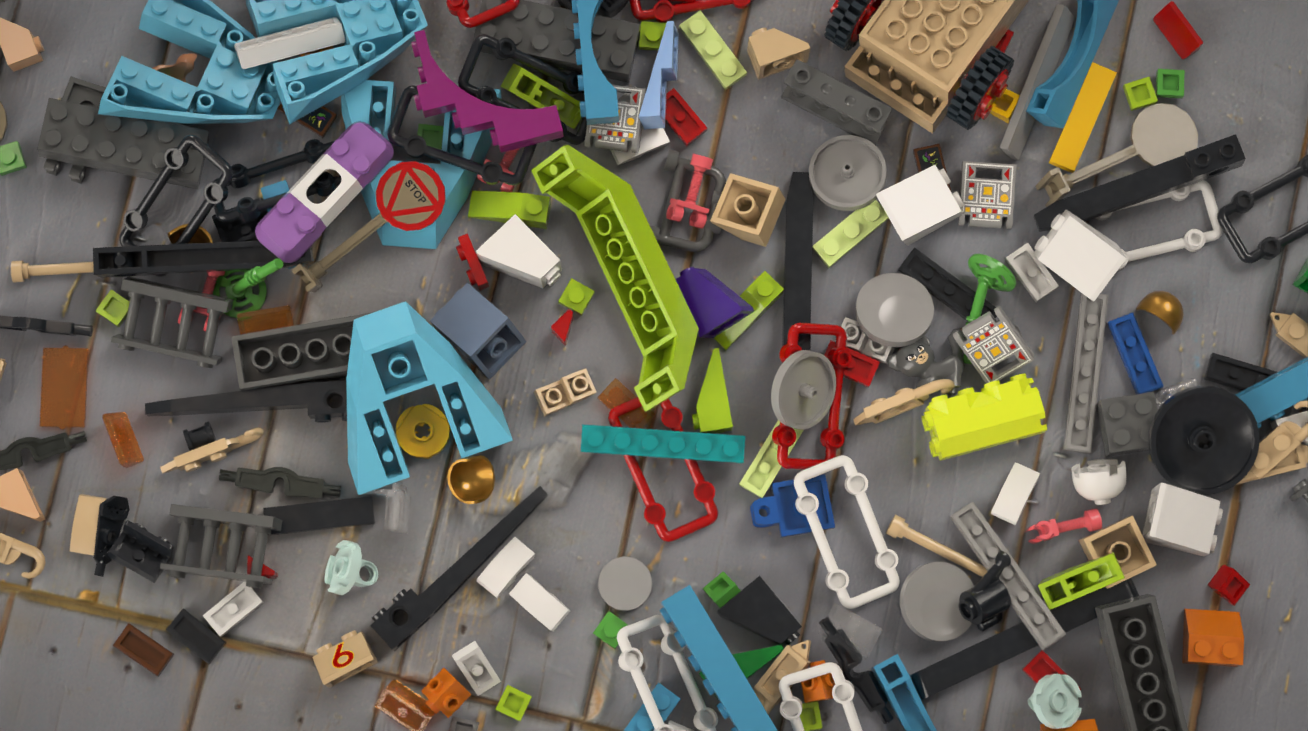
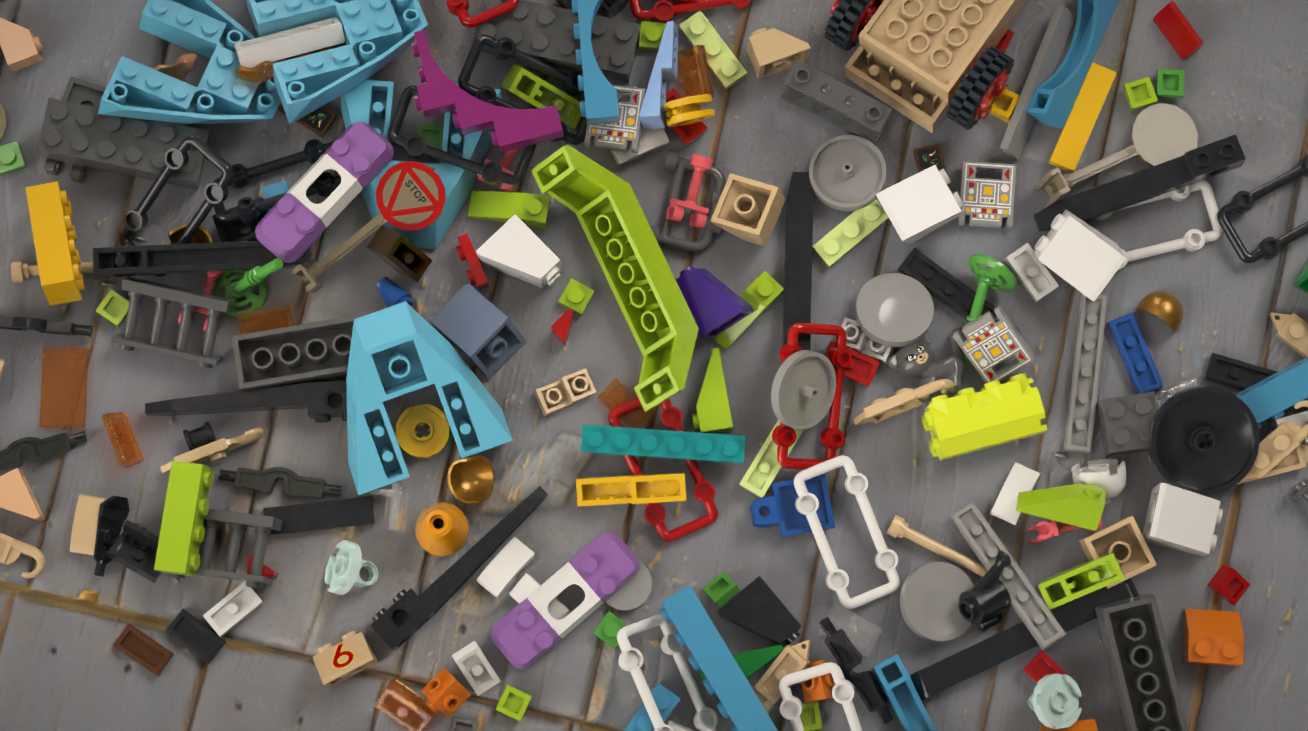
none -> yellow brick [25,181,85,306]
none -> lime brick [154,461,214,577]
none -> clear orange arm [235,61,274,83]
none -> dark brown brick [367,225,432,283]
none -> blue cone [375,277,414,307]
none -> light orange cone [415,502,470,557]
none -> medium lavender piece [491,531,640,669]
none -> yellow slope [576,473,686,507]
none -> yellow head [663,94,716,127]
none -> clear orange plate [677,45,714,97]
none -> lime slope [1016,483,1106,531]

